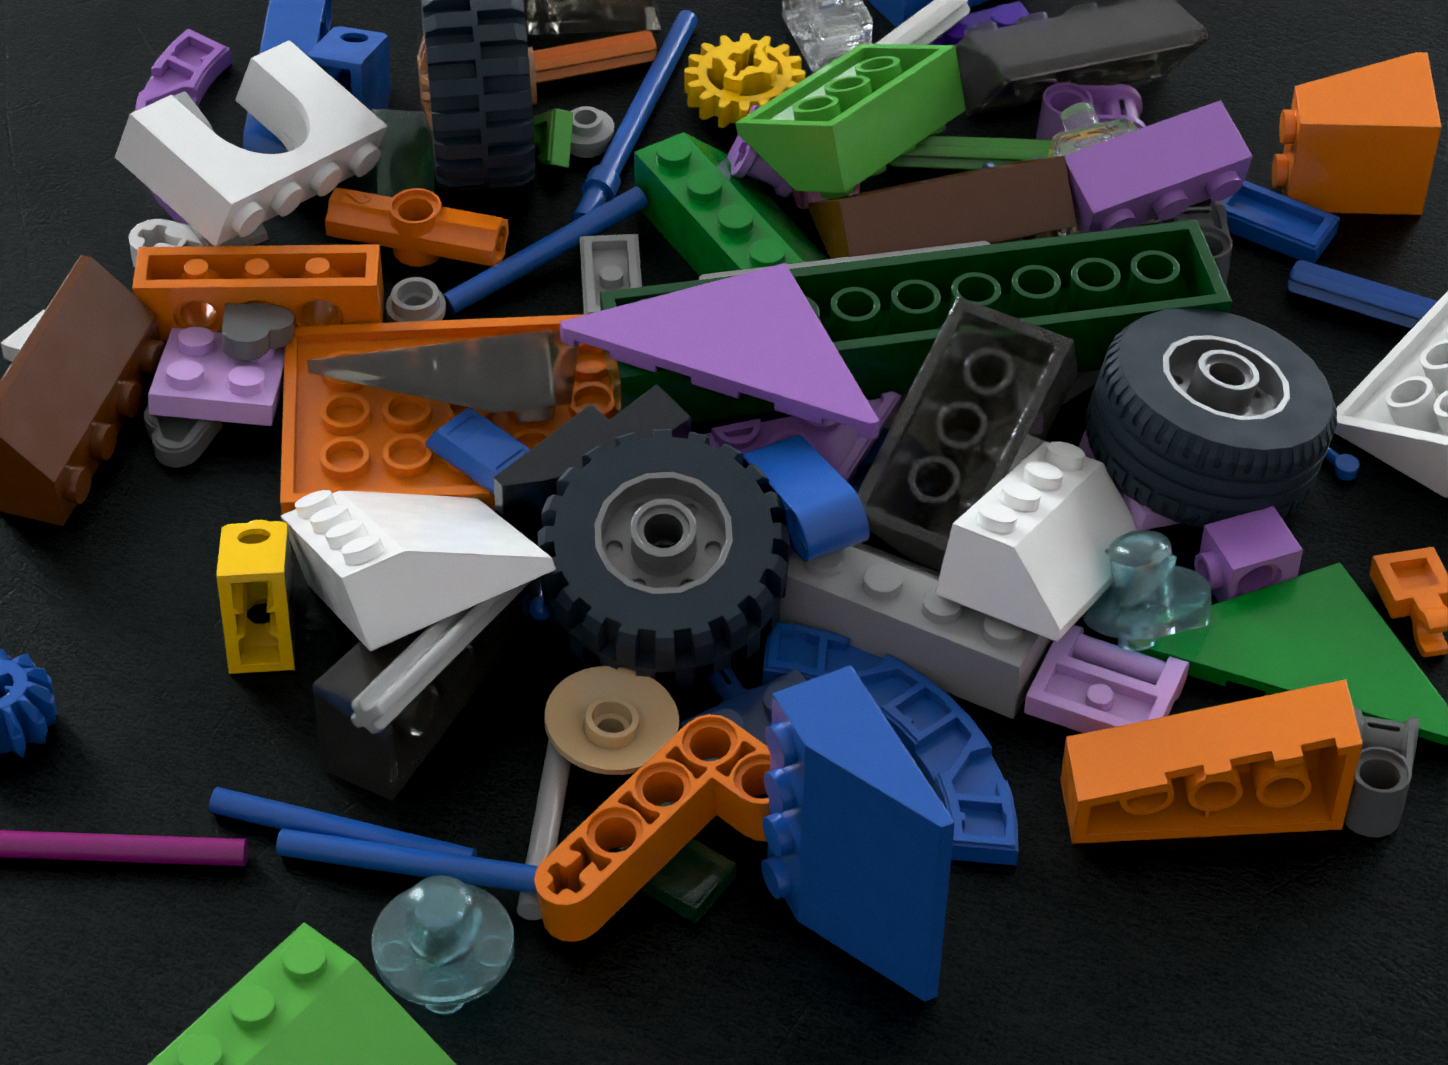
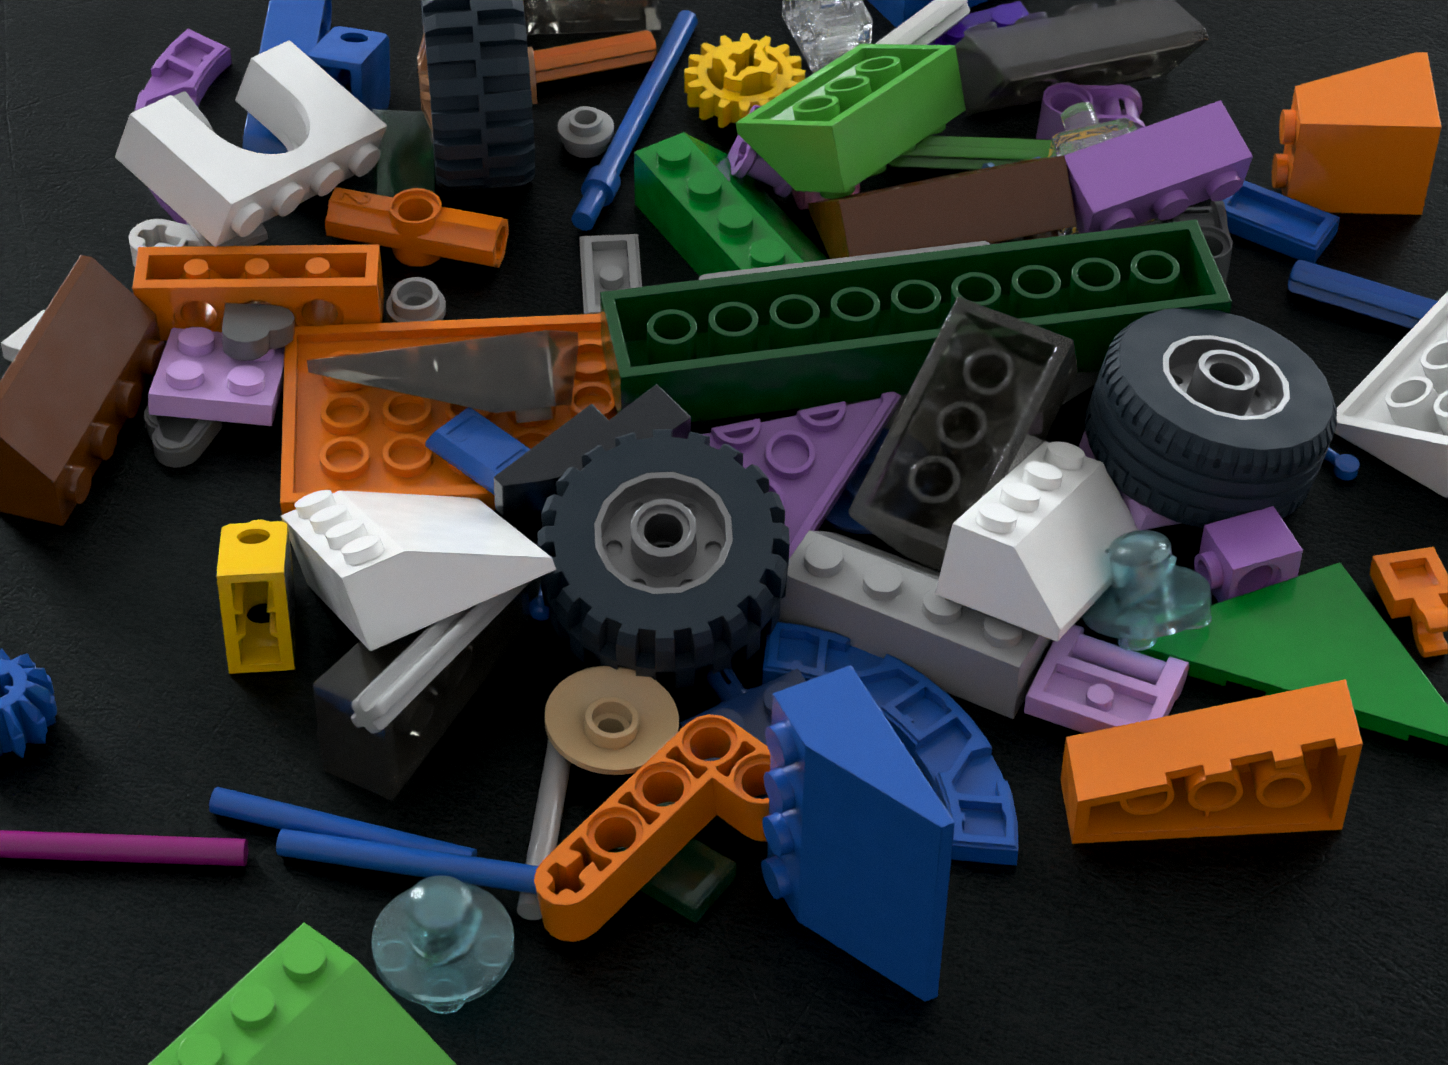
blue bar [443,186,648,316] -> none
bright green tile [533,108,573,168] -> none
medium lavender tile [560,263,880,440] -> none
blue beam [743,434,870,562] -> none
dark grey piece [1344,707,1419,837] -> none

